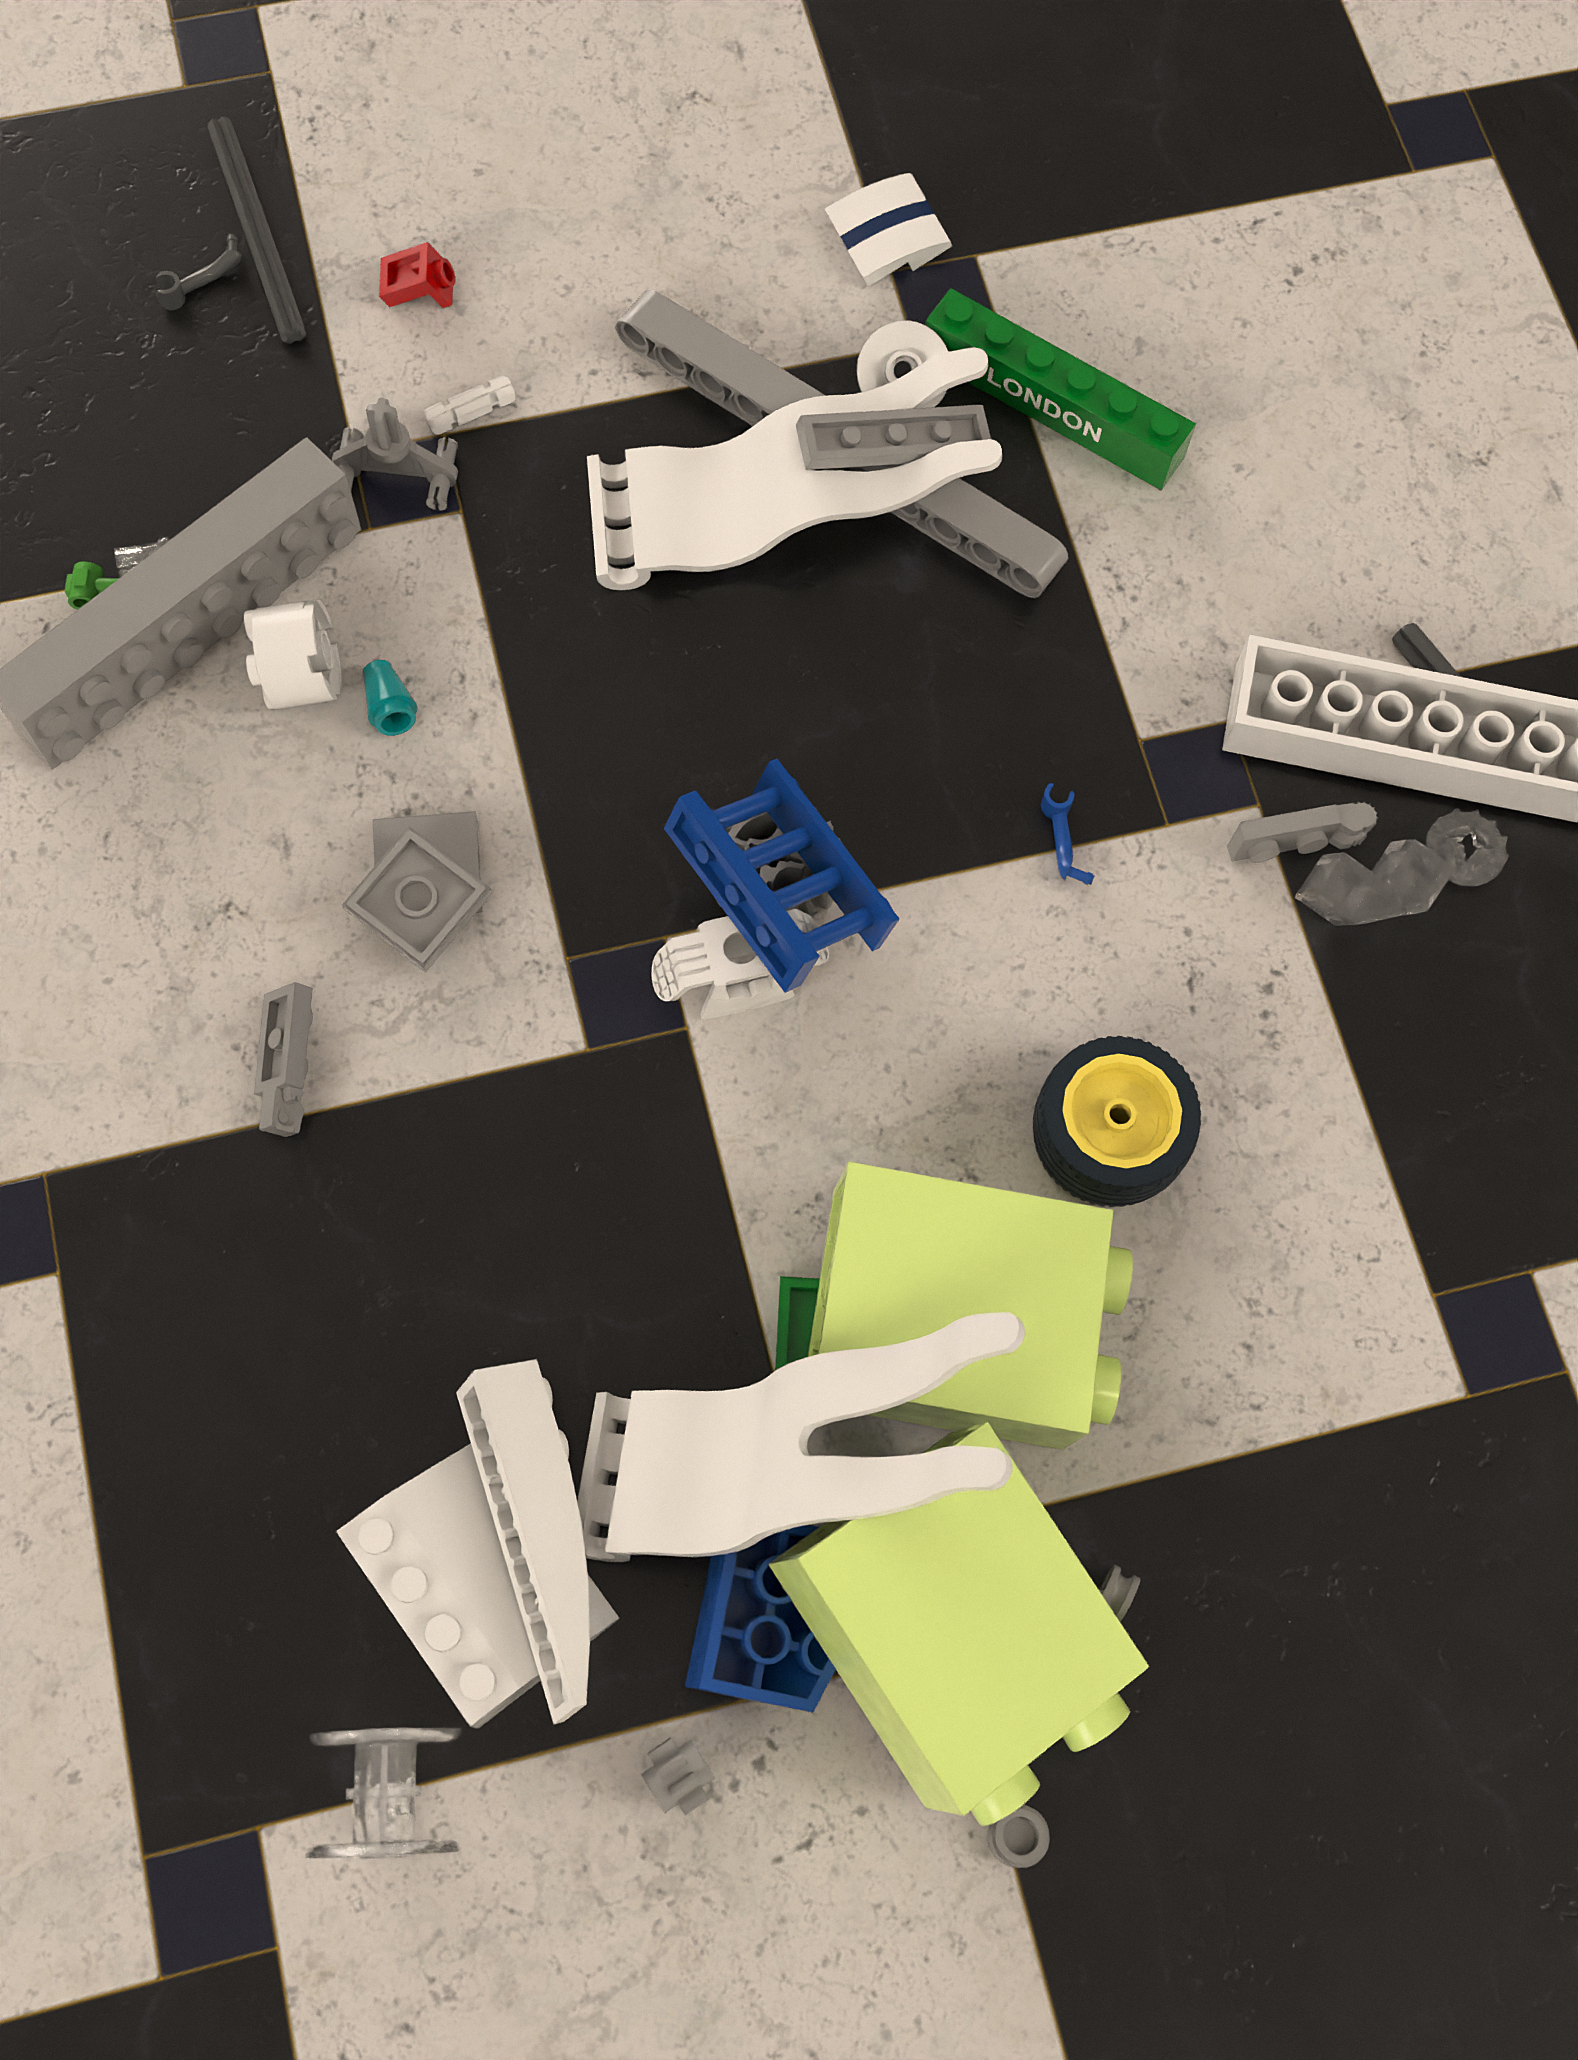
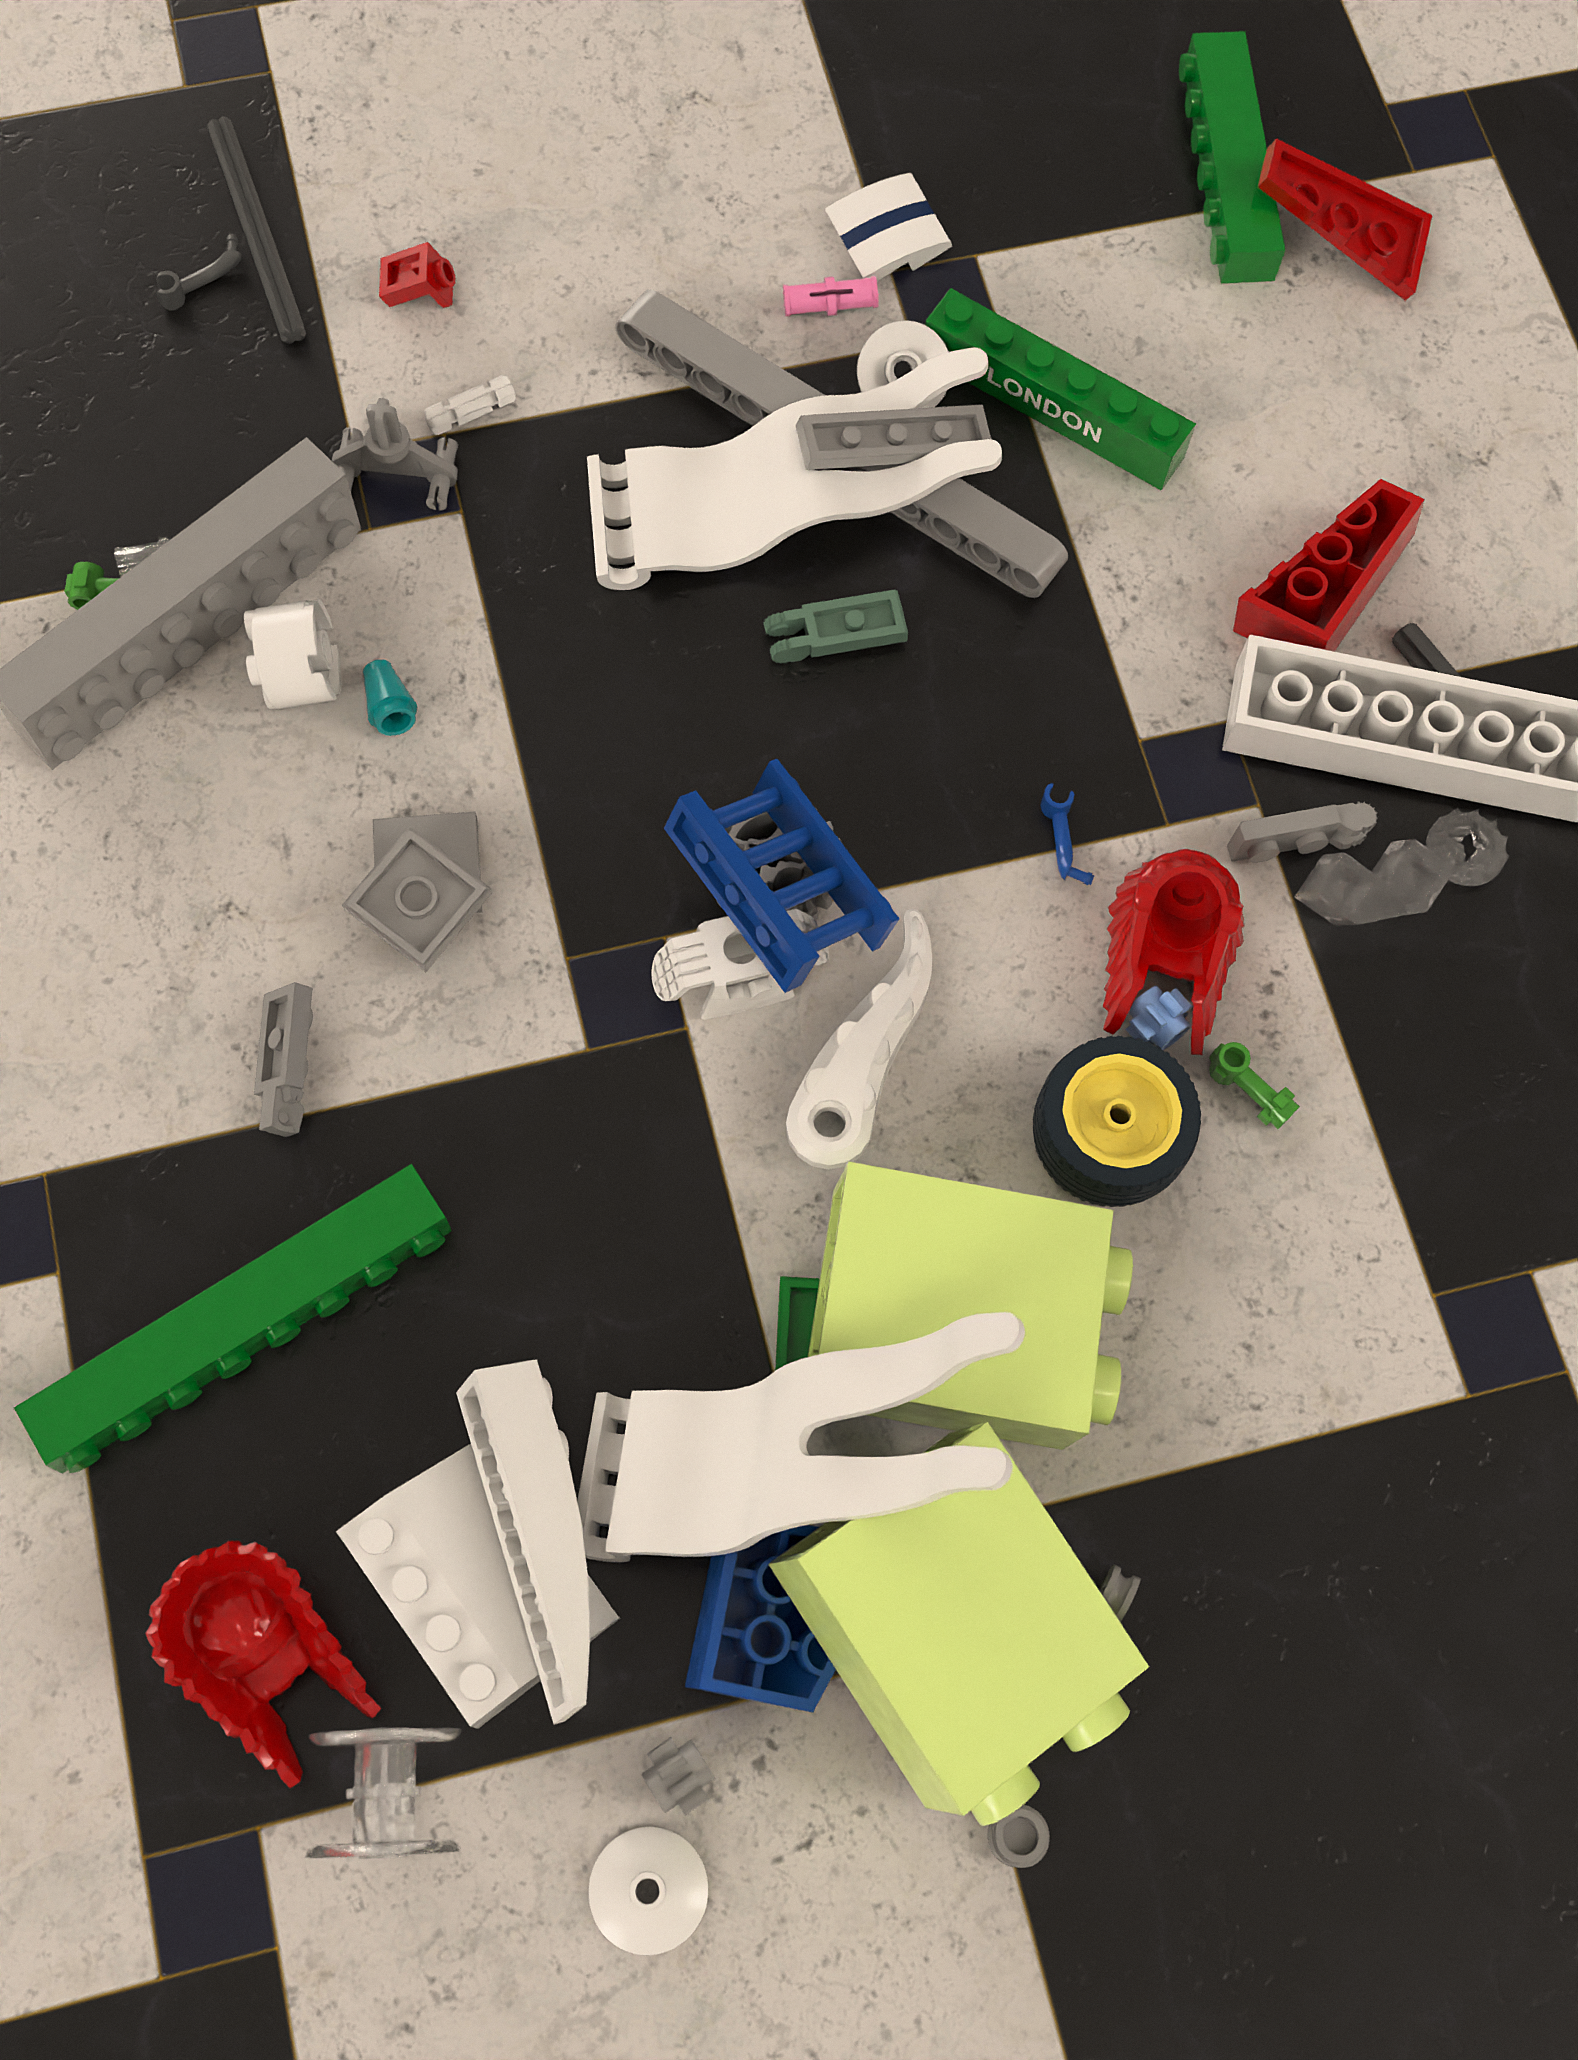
none -> green brick [14,1164,452,1474]
none -> red piece [145,1541,381,1788]
none -> white dish [589,1827,708,1955]
none -> sand green hinge [763,590,908,664]
none -> bright pink pin [783,276,878,316]
none -> white animal [786,909,932,1170]
none -> red piece [1103,849,1245,1055]
none -> light blue gear [1125,985,1192,1050]
none -> green brick [1179,31,1285,284]
none -> bright green bar [1209,1042,1300,1129]
none -> red wedge [1233,479,1425,652]
none -> red wing [1258,139,1433,301]

